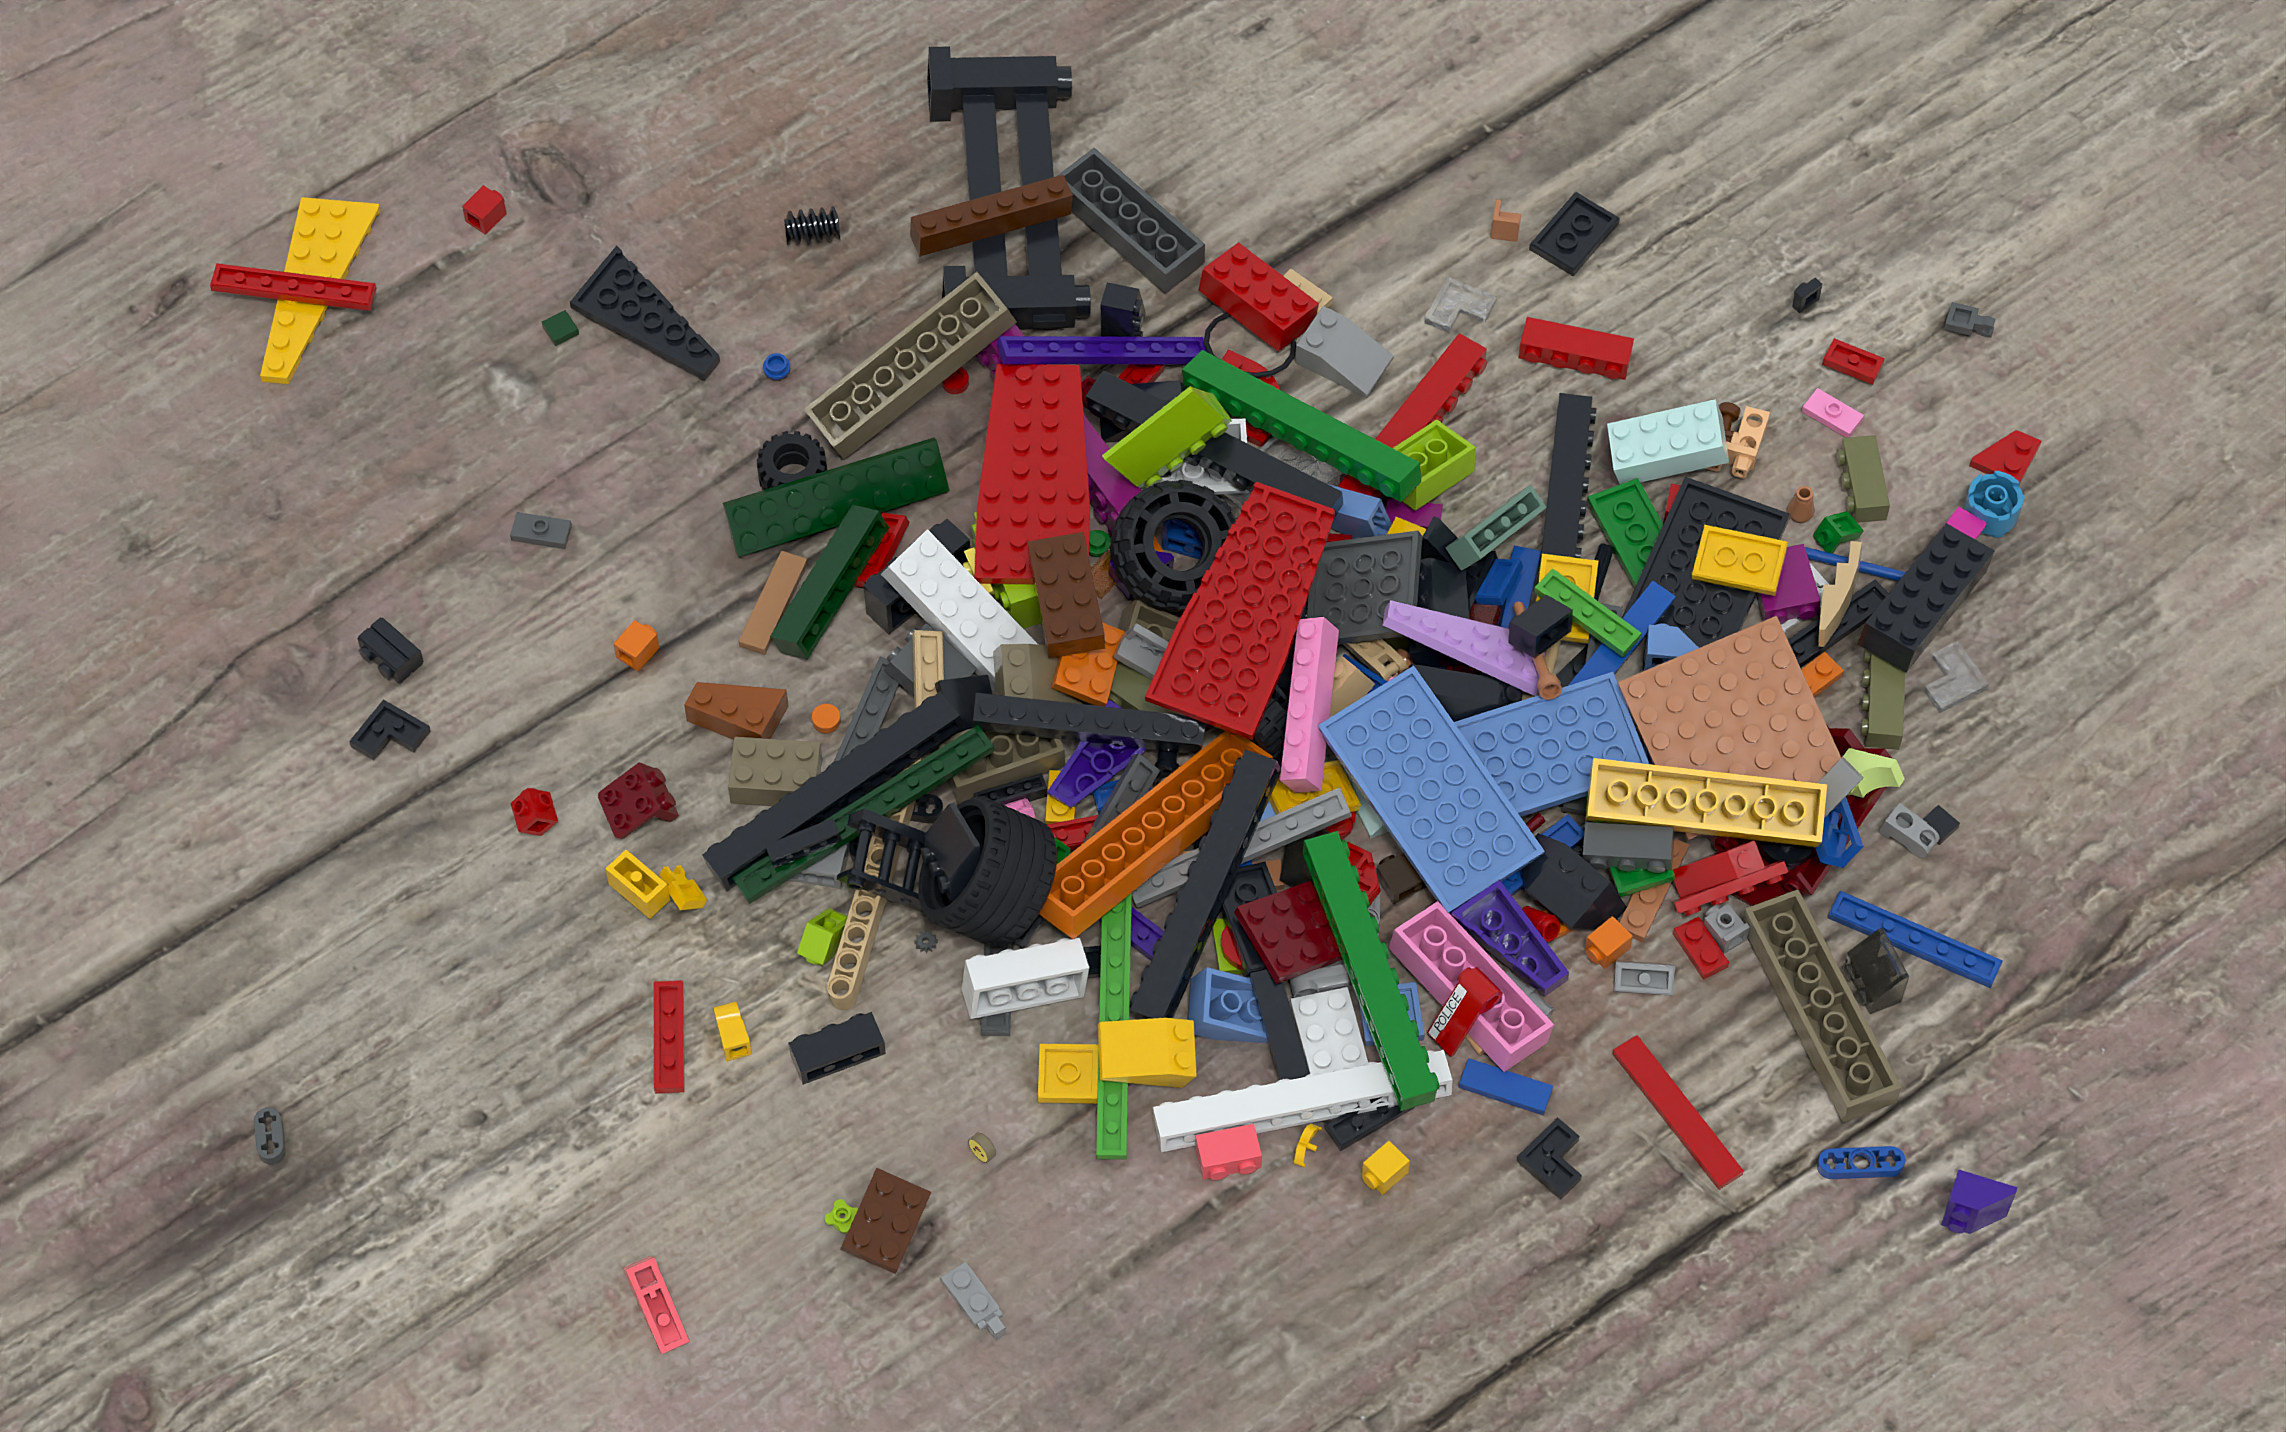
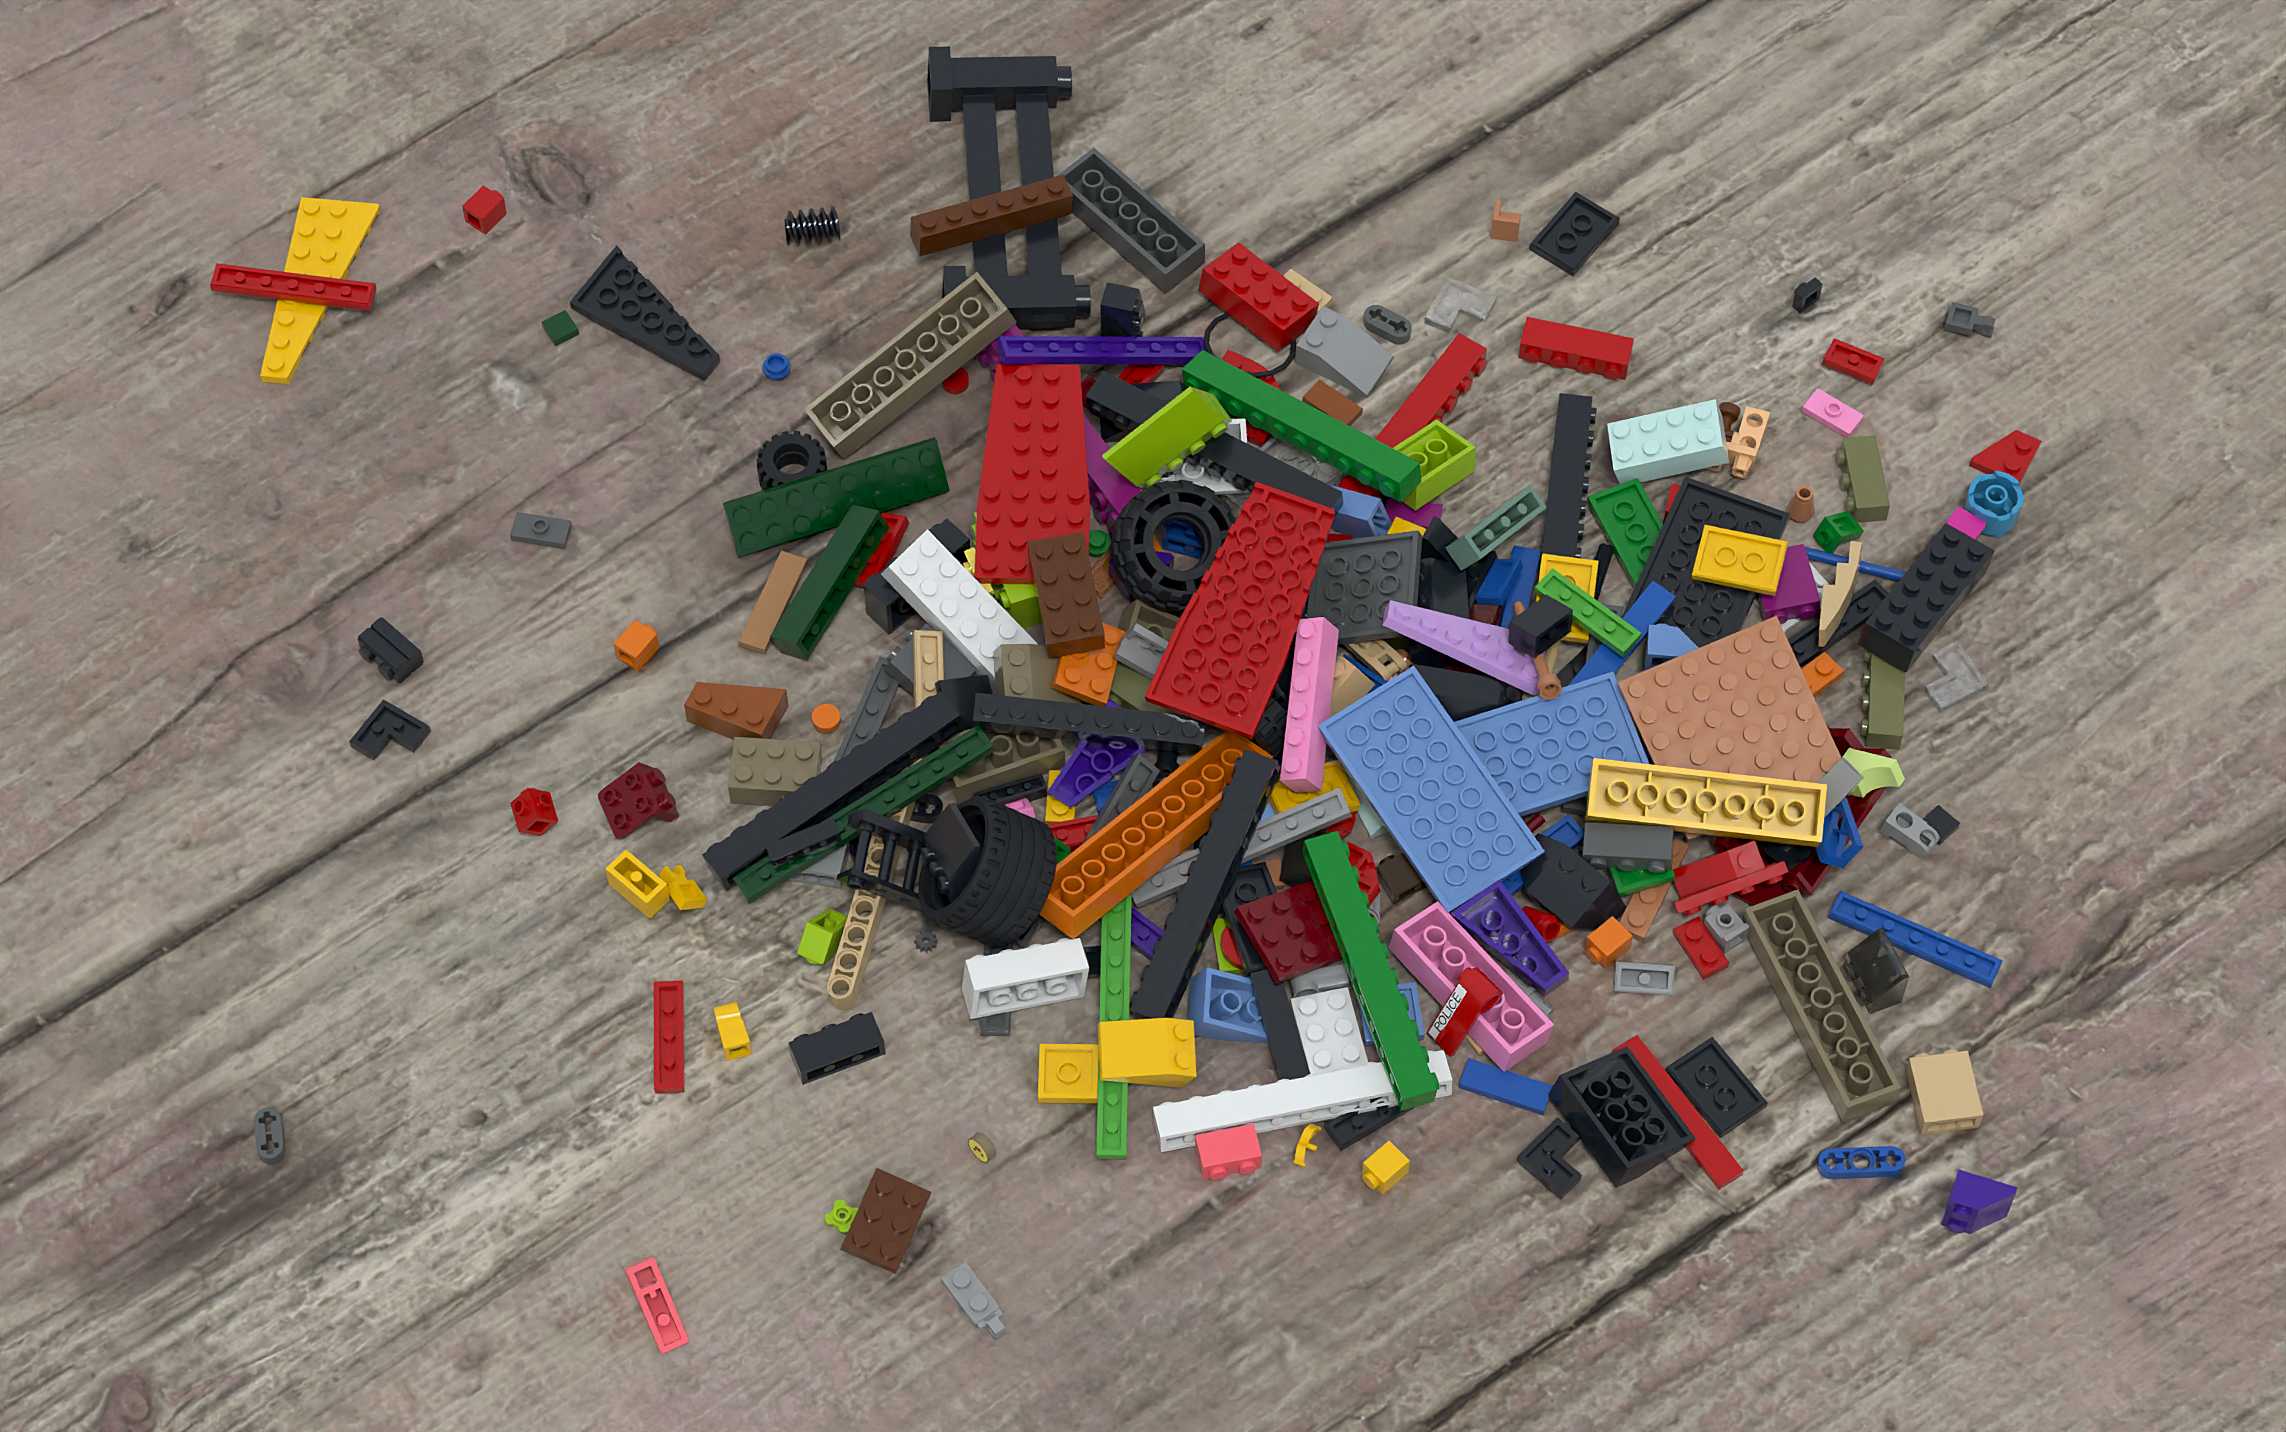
none -> dark orange tile [1302,379,1363,426]
none -> dark grey beam [1364,305,1412,345]
none -> black slope [1548,1046,1696,1188]
none -> black tile [1665,1037,1768,1138]
none -> tan brick [1905,1049,1983,1135]

